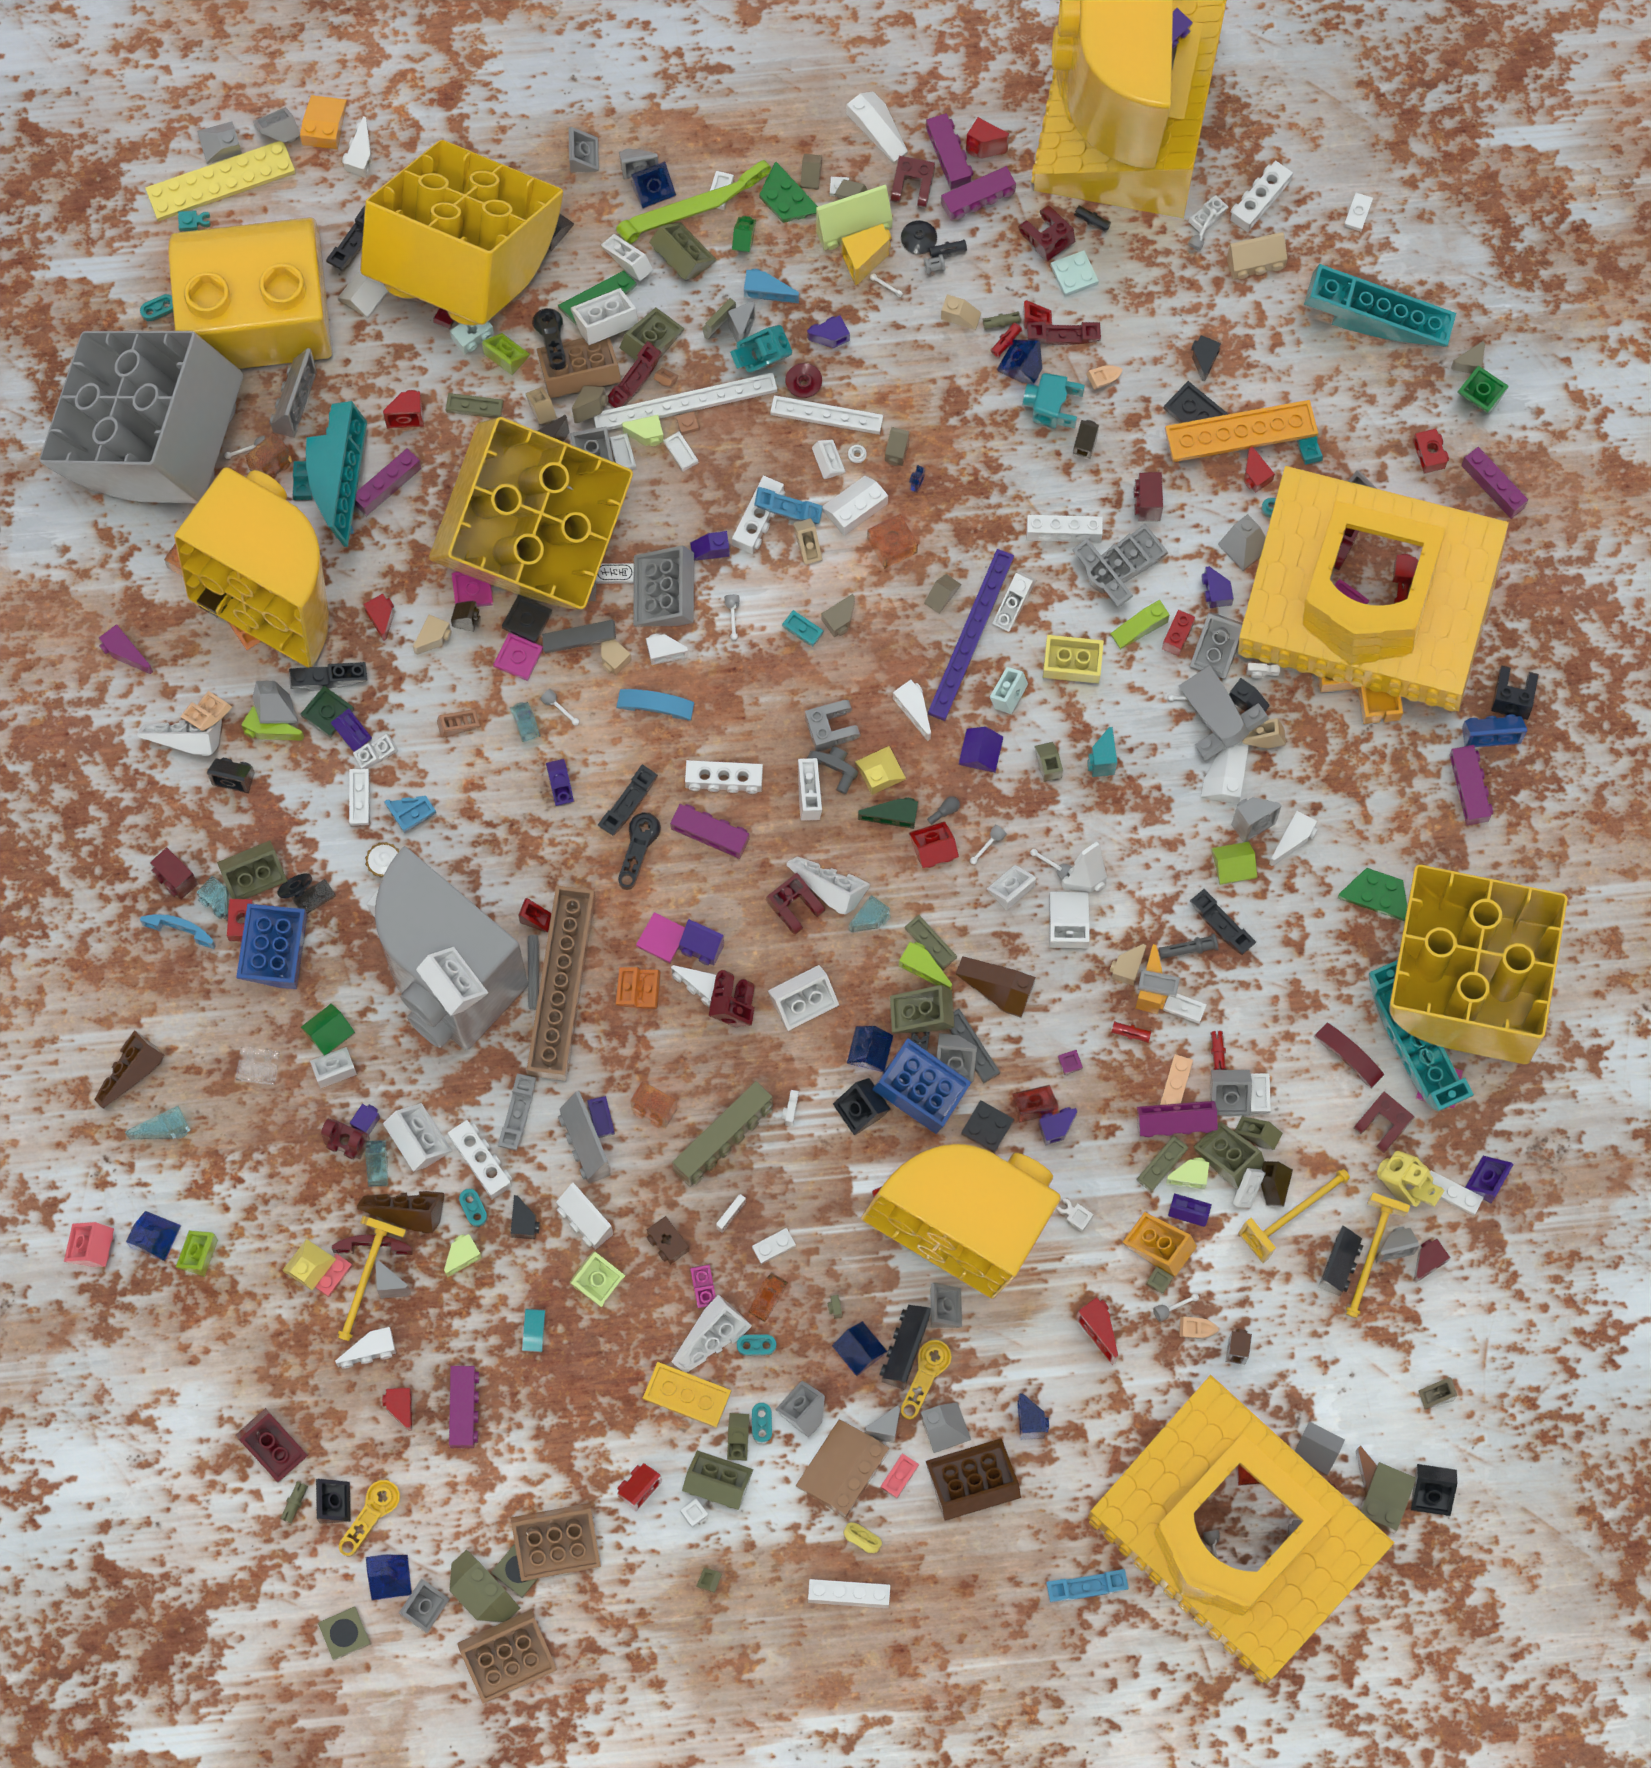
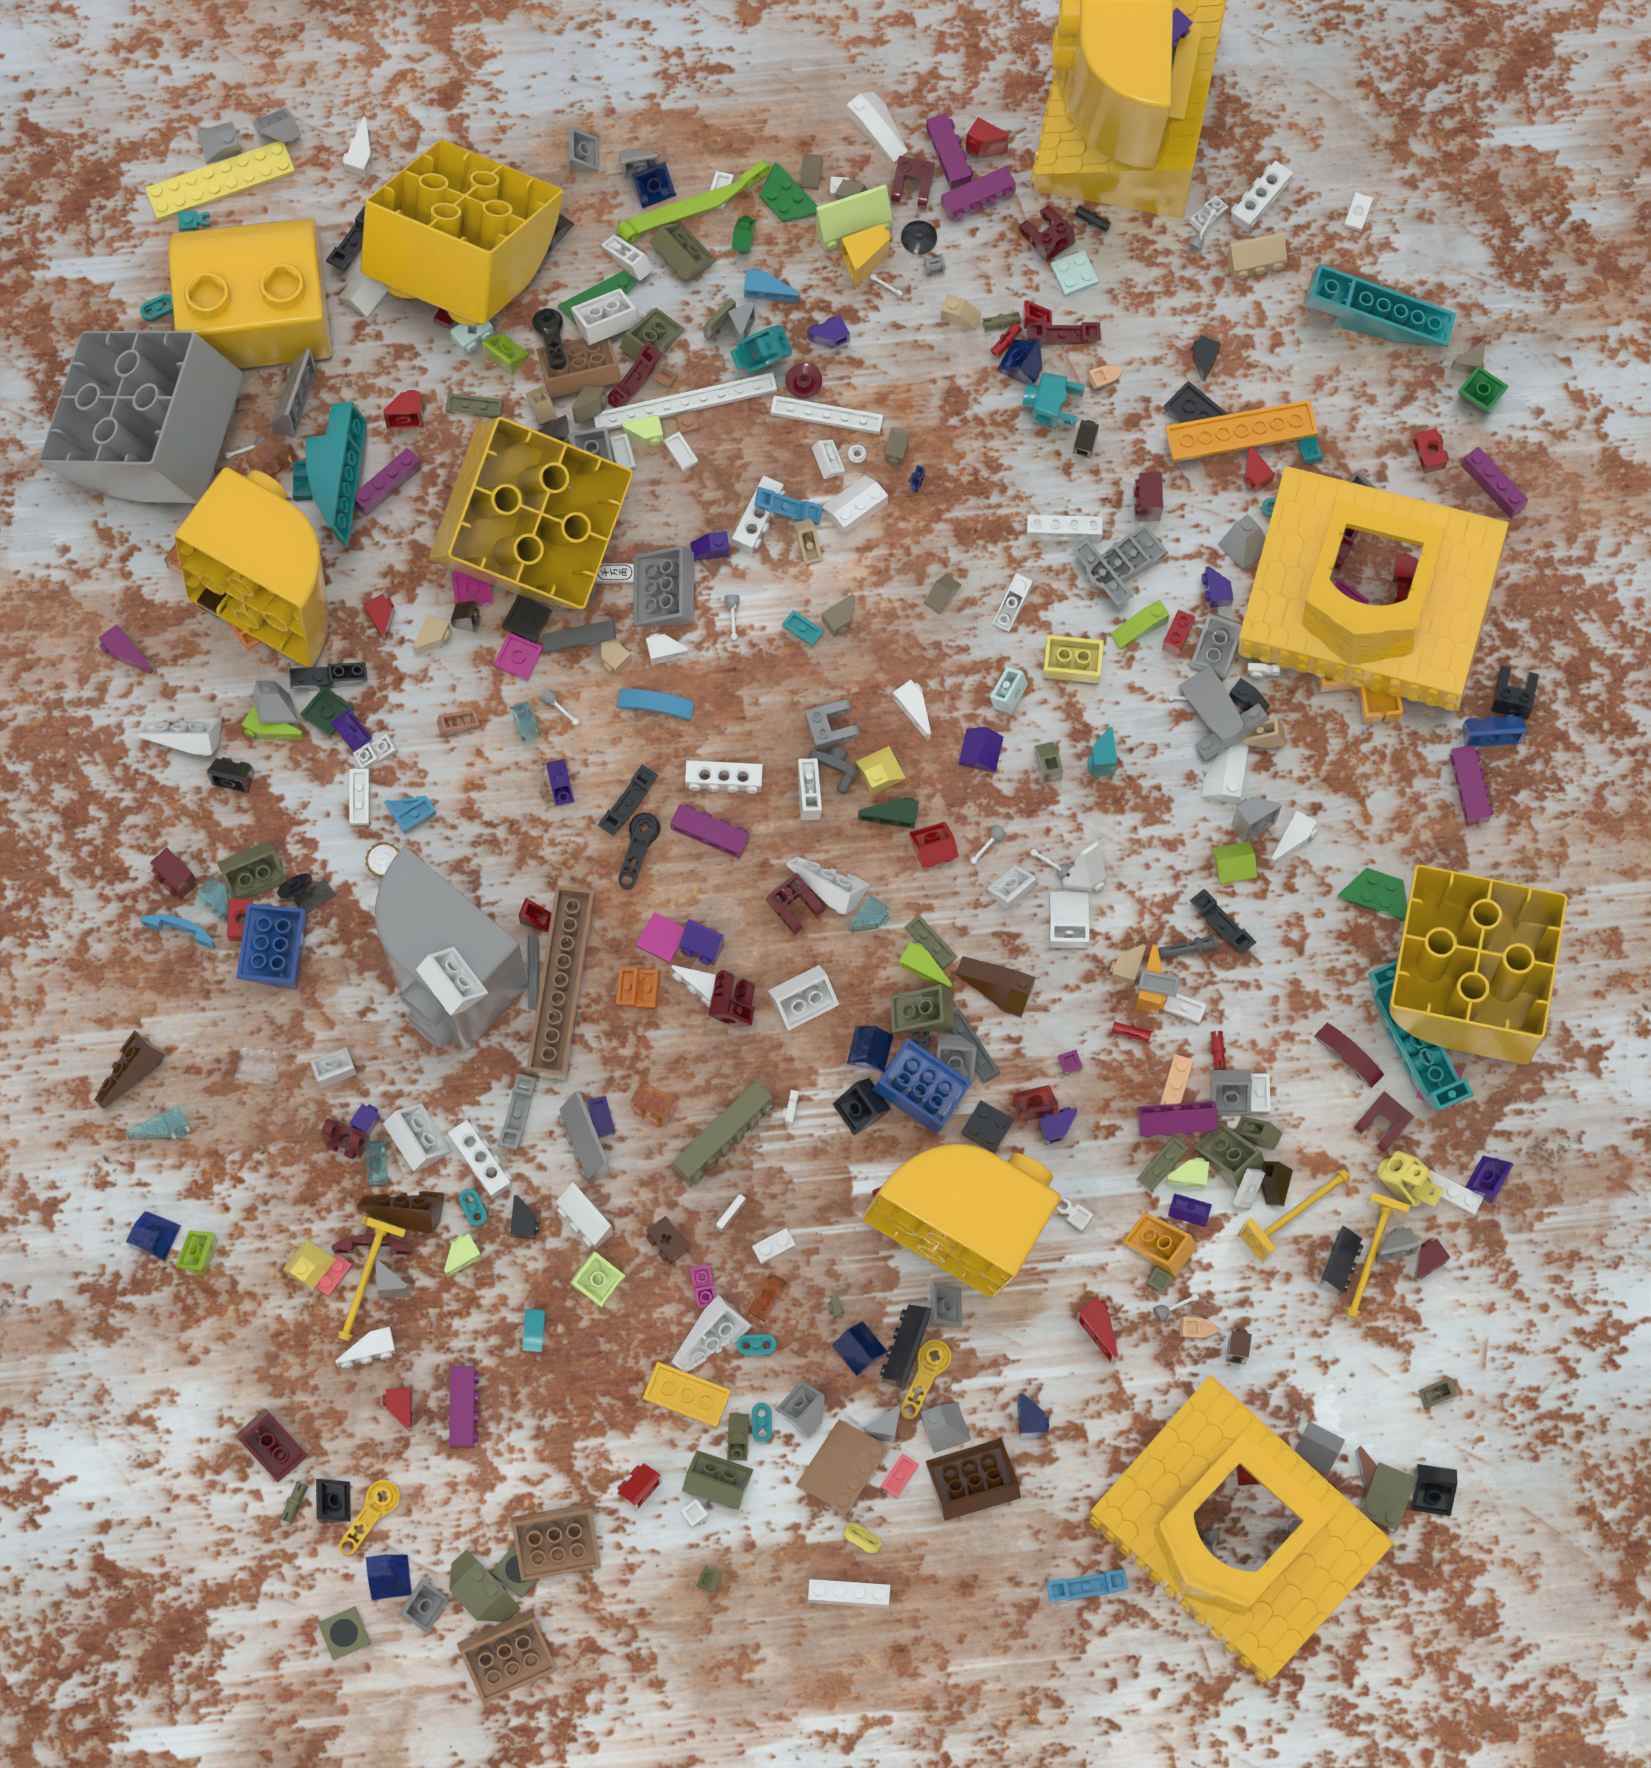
coral slope [64,1222,114,1267] -> none
light nougat slope [180,691,232,731] -> none
light orange slope [300,95,347,150] -> none
green slope [301,1003,355,1056] -> none
clear orange brick [867,514,918,569] -> none
dark grey piece [927,796,960,825] -> none
dark purple plate [928,549,1014,721] -> none
black pin [929,239,967,258] -> none

